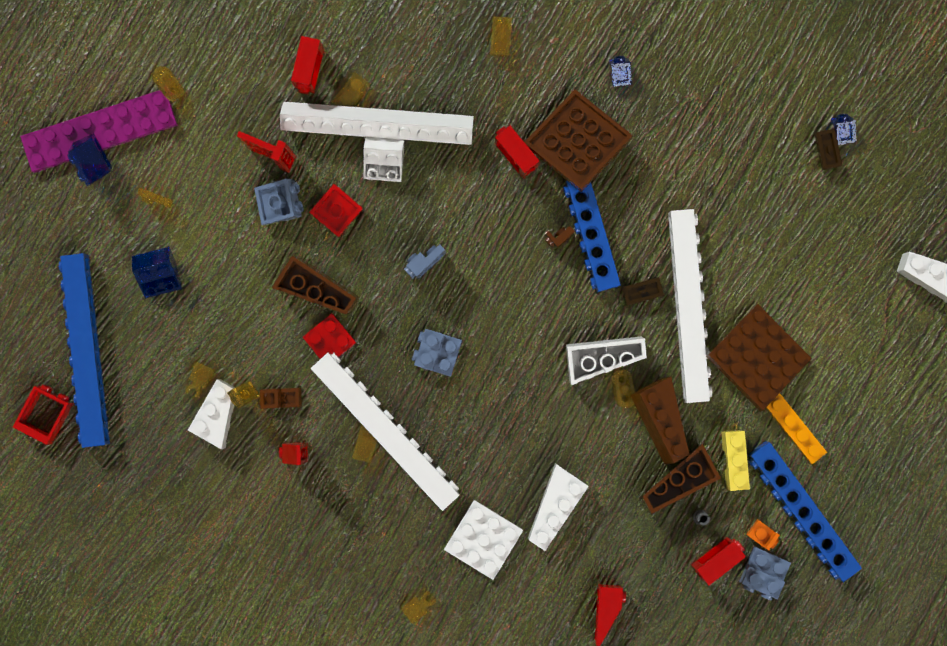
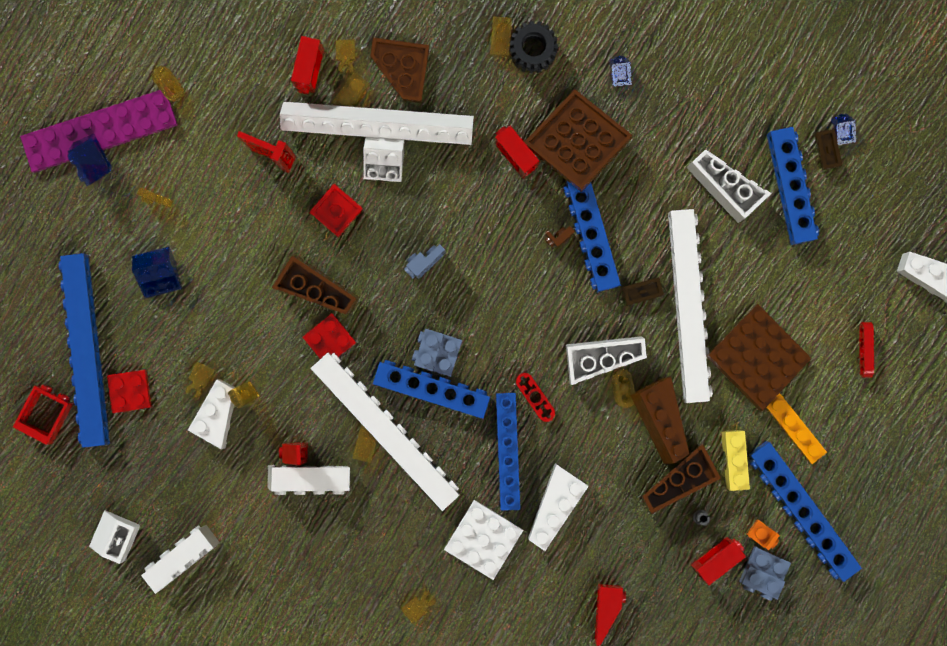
sand blue plate [254,179,304,225] -> none
reddish brown slope [260,388,302,409] -> none
none -> white slope [89,510,140,564]
none -> red plate [107,370,152,413]
none -> white wedge [141,525,220,594]
none -> white wedge [268,465,350,495]
none -> clear yellow plate [336,39,356,74]
none -> reddish brown plate [370,37,430,103]
none -> blue brick [373,360,490,419]
none -> blue brick [496,393,520,511]
none -> black tyre [509,21,558,74]
none -> red beam [516,373,555,422]
none -> white wedge [686,150,772,223]
none -> blue brick [767,127,819,245]
none -> red beam [859,322,874,378]

